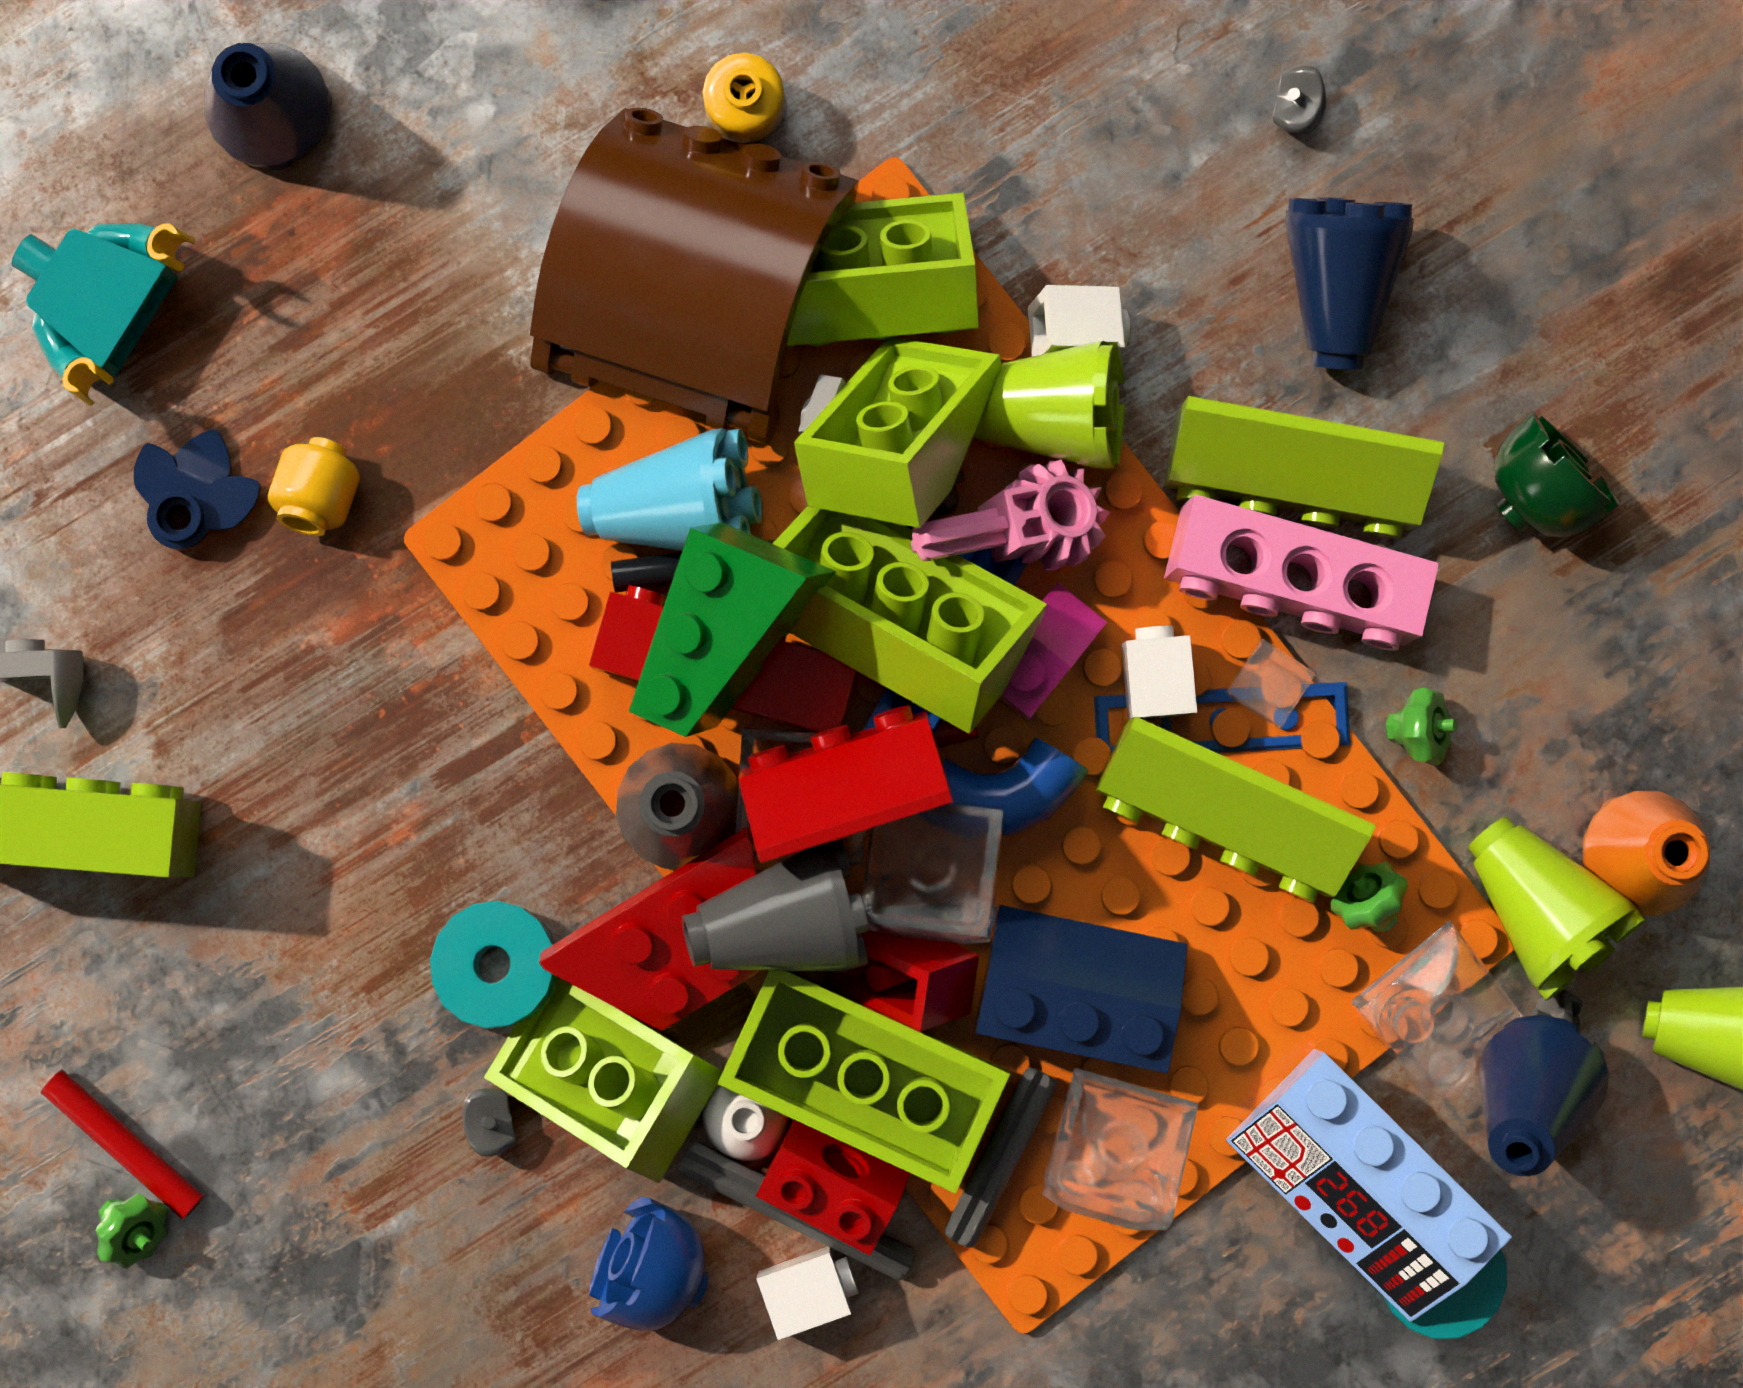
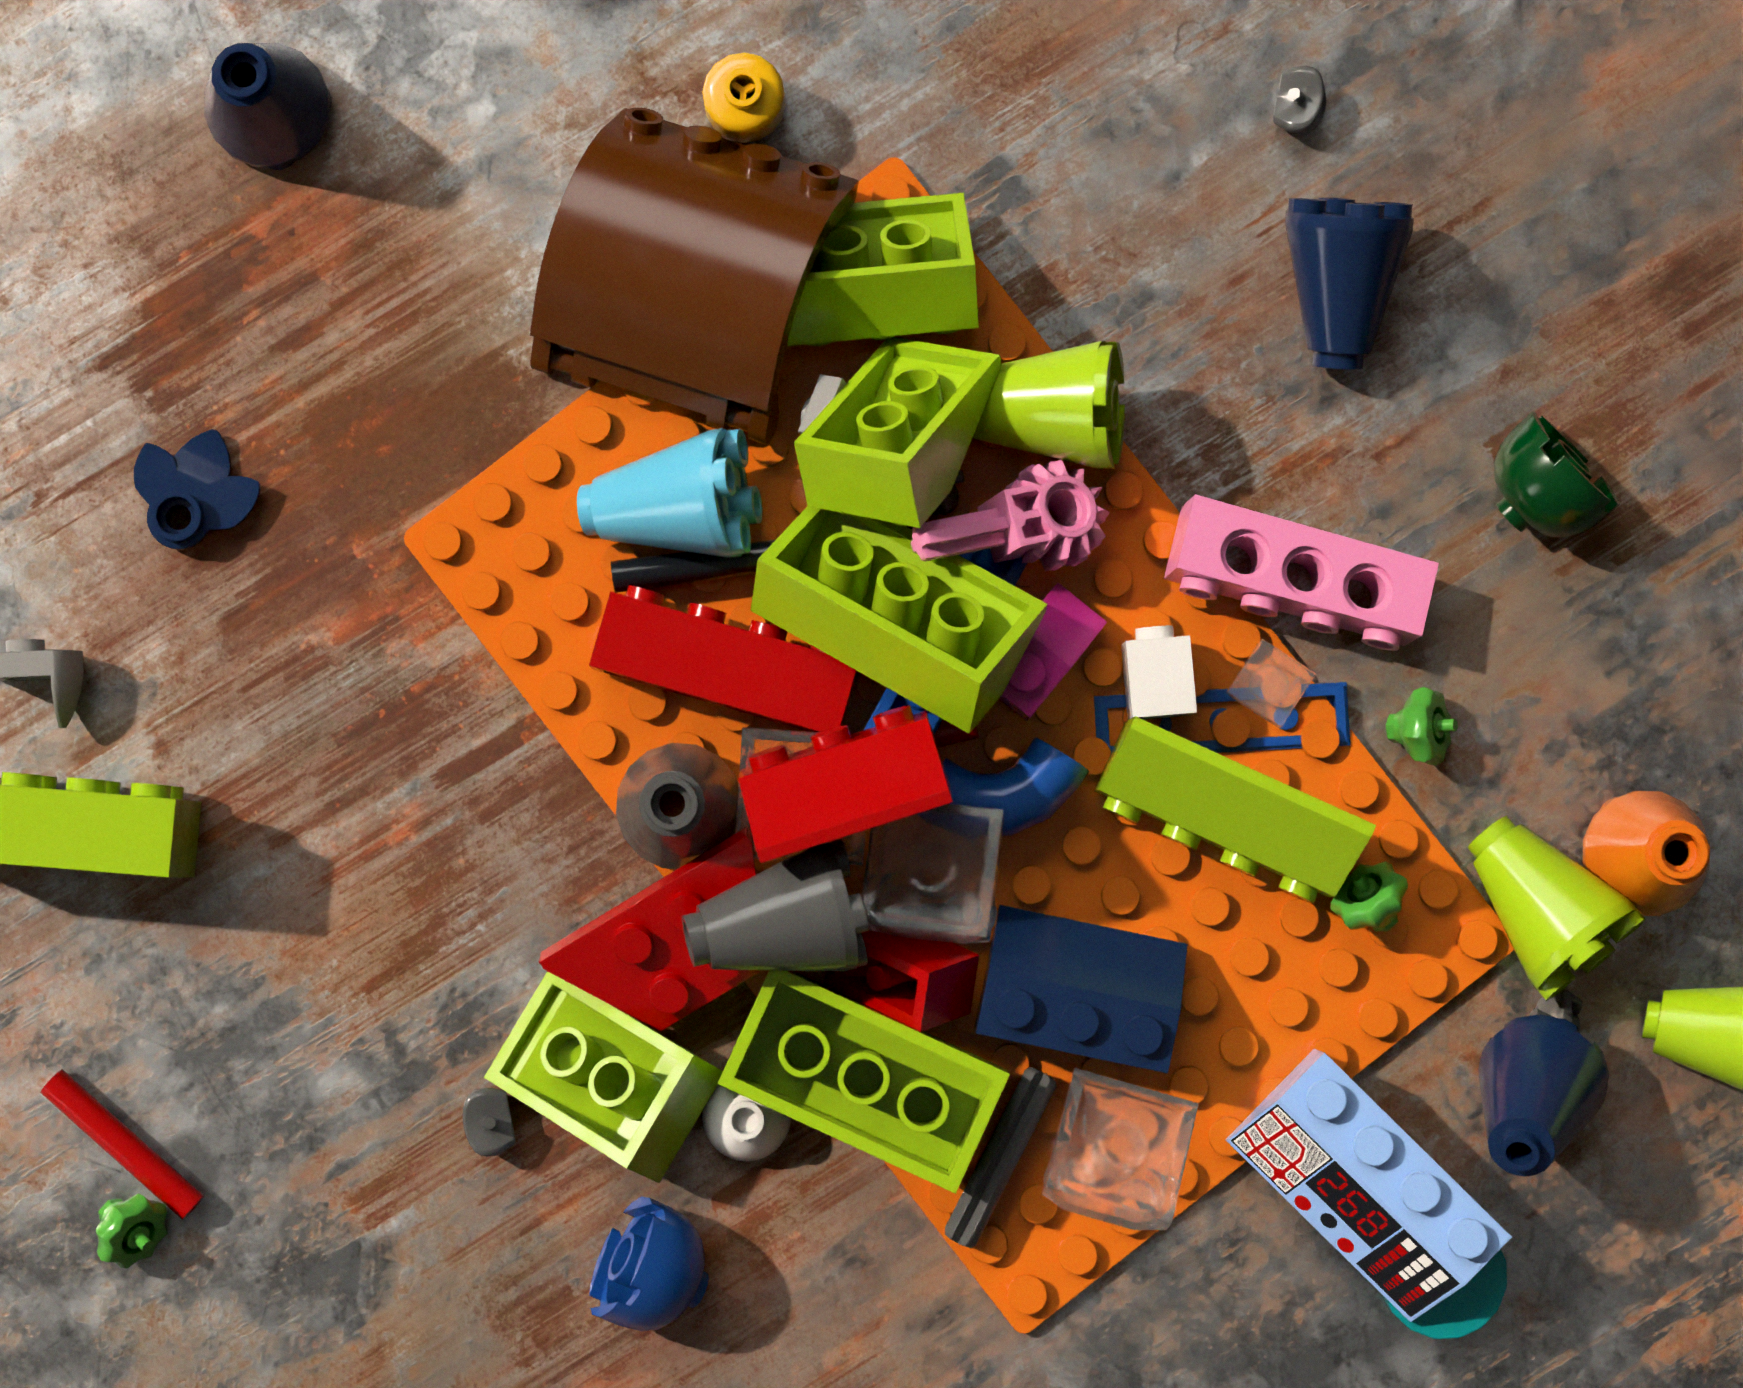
teal torso [11,223,195,407] -> none
yellow head [267,437,360,536] -> none
teal tile [430,901,557,1029] -> none
green wedge [629,522,836,737] -> none
dark grey axle [678,1142,915,1280] -> none
red brick [755,1120,910,1256] -> none
white brick [756,1246,859,1340] -> none
white brick [1028,285,1130,356] -> none
lime slope [1163,396,1445,539] -> none
clear slope [1351,921,1522,1101] -> none

